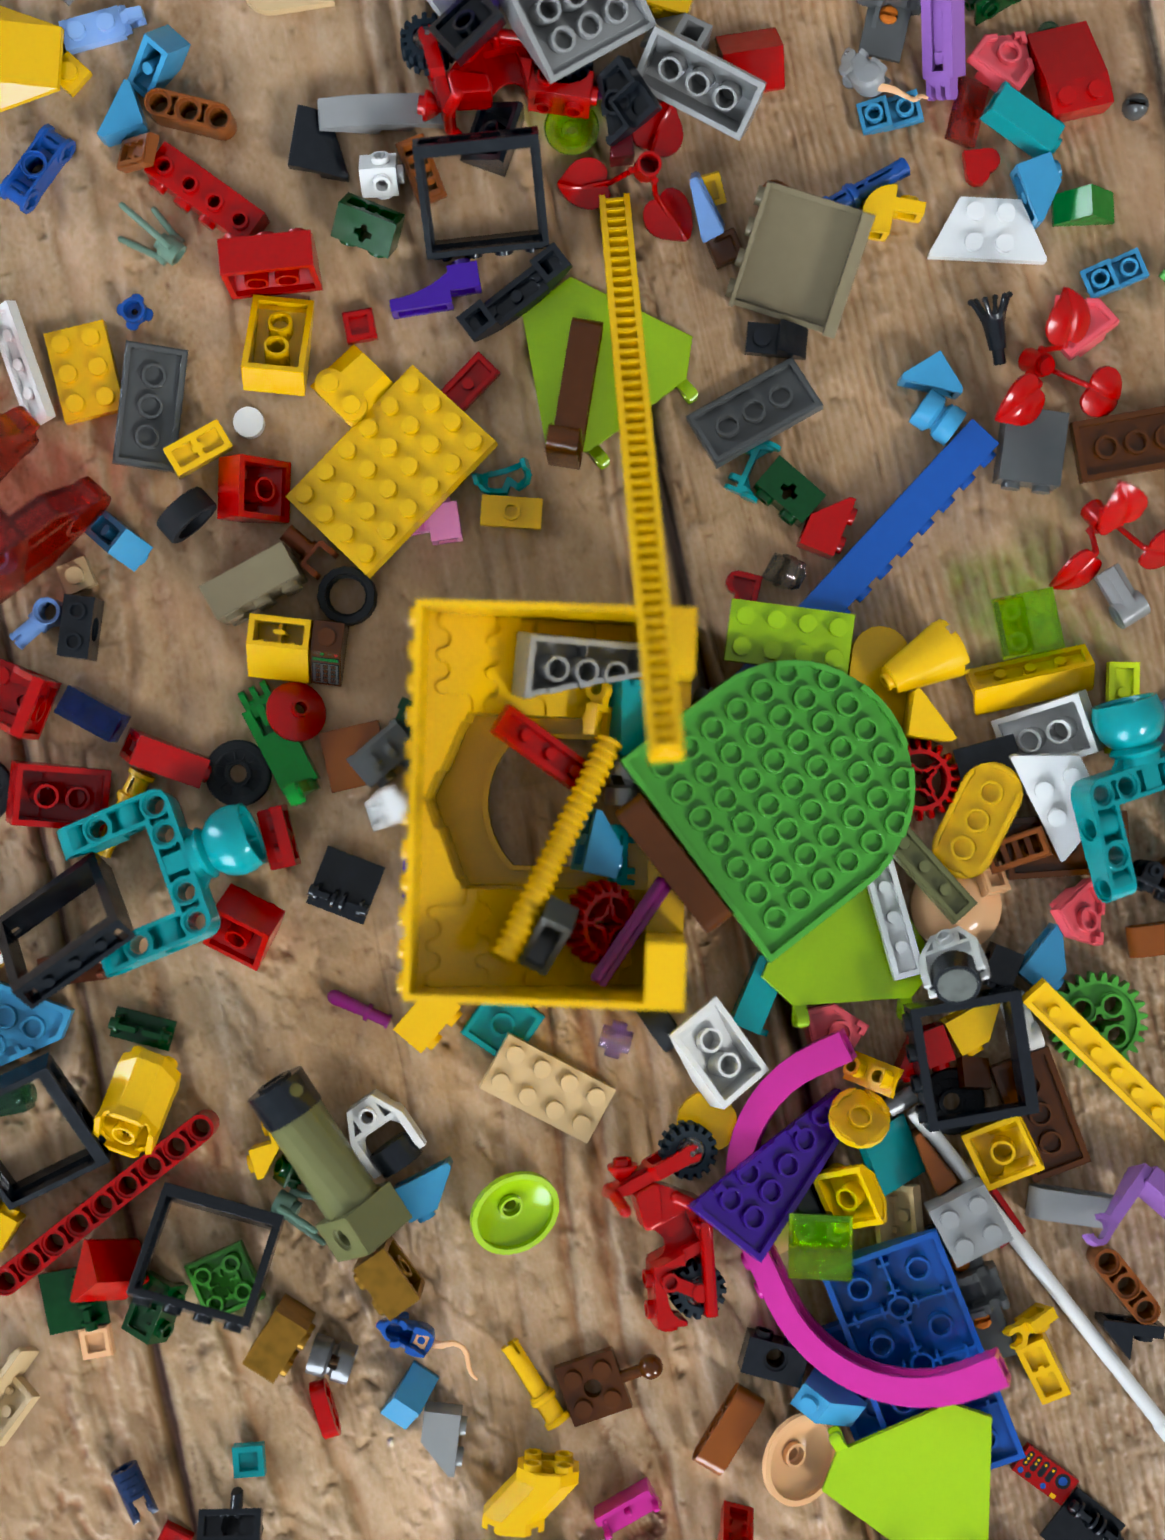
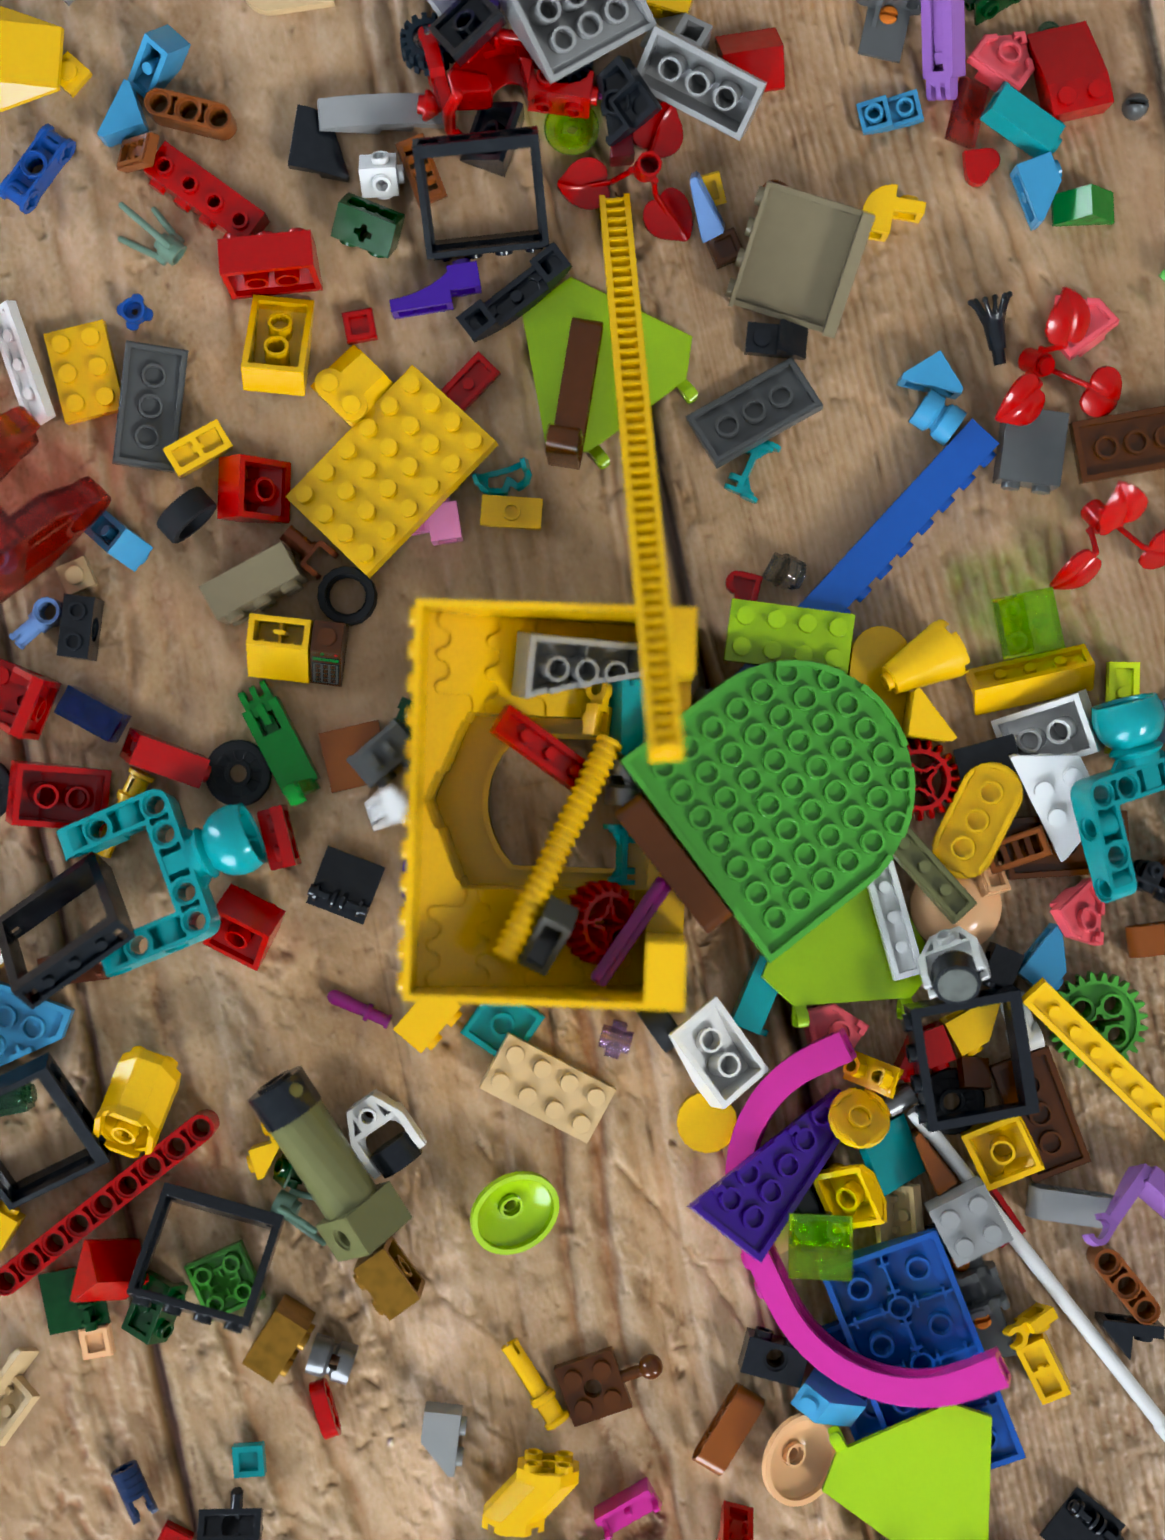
light blue hinge [58,5,147,55] -> none
dark green hinge [108,1006,177,1051] -> none
white tile [233,407,265,439] -> none
red dish [266,682,326,742] -> none
blue animal [376,1311,478,1381] -> none
dark azure slope [380,1360,439,1430] -> none
dark azure slope [394,1156,453,1223] -> none
dark azure slope [570,809,623,879] -> none
red piece [602,1120,726,1332] -> none
dark green brick [753,455,826,527] -> none
red slope [796,497,858,560] -> none
blue pin [823,157,911,208] -> none
light grey animal [838,48,929,102] -> none
white wing [927,196,1047,265] -> none
tile [1010,1442,1079,1506] -> none
dark azure slope [1079,247,1149,298] -> none
light grey piece [1094,563,1151,629] -> none

